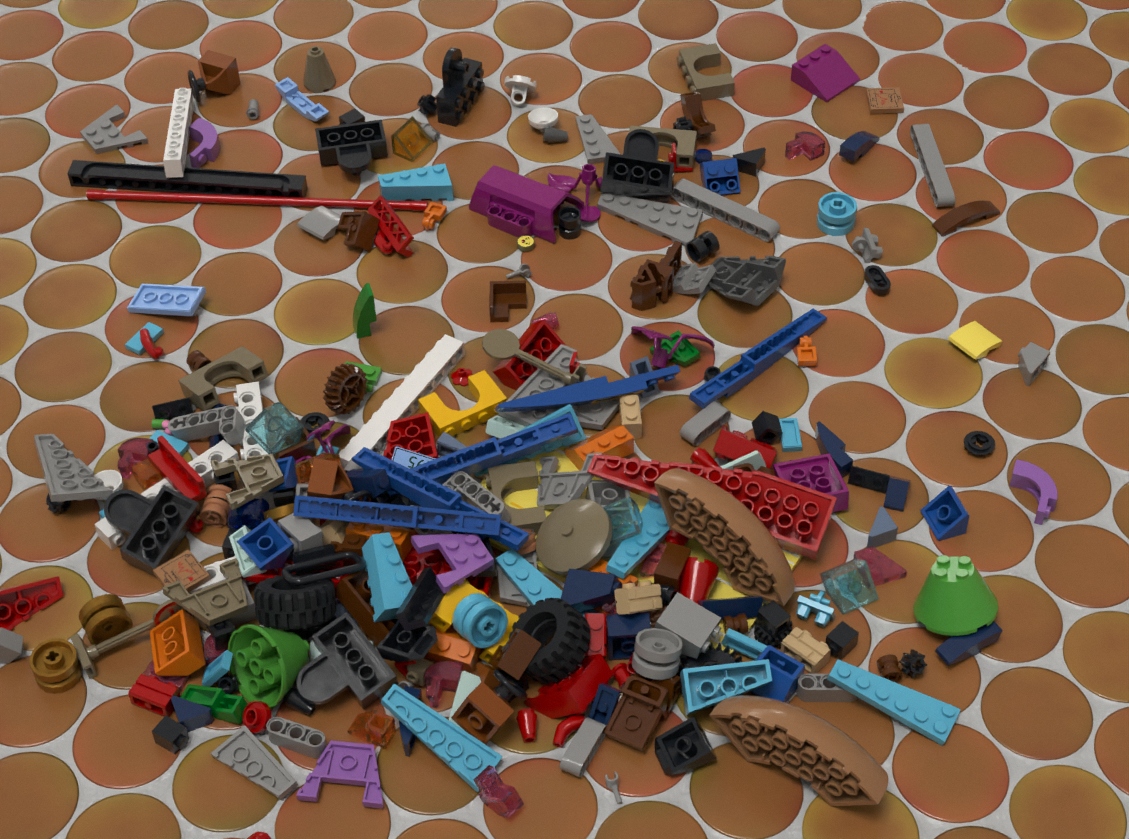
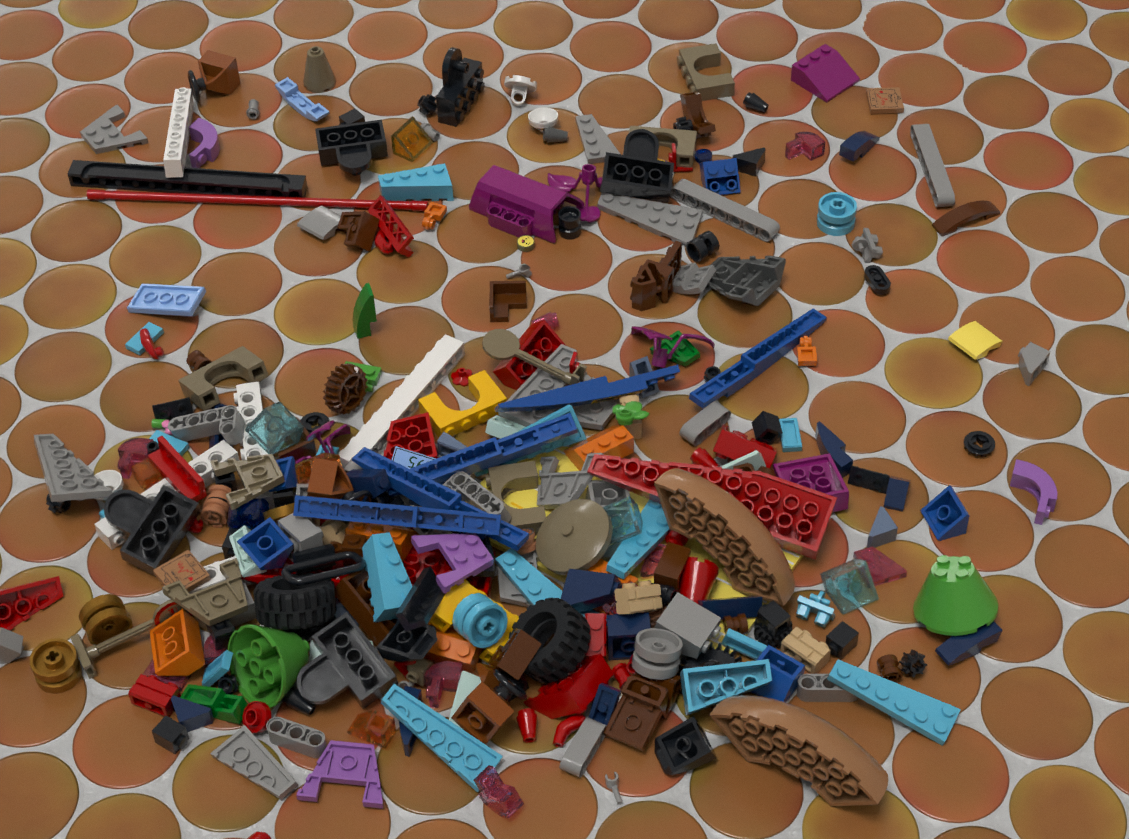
none -> bright green plate [612,401,650,425]
none -> black cone [743,92,769,113]

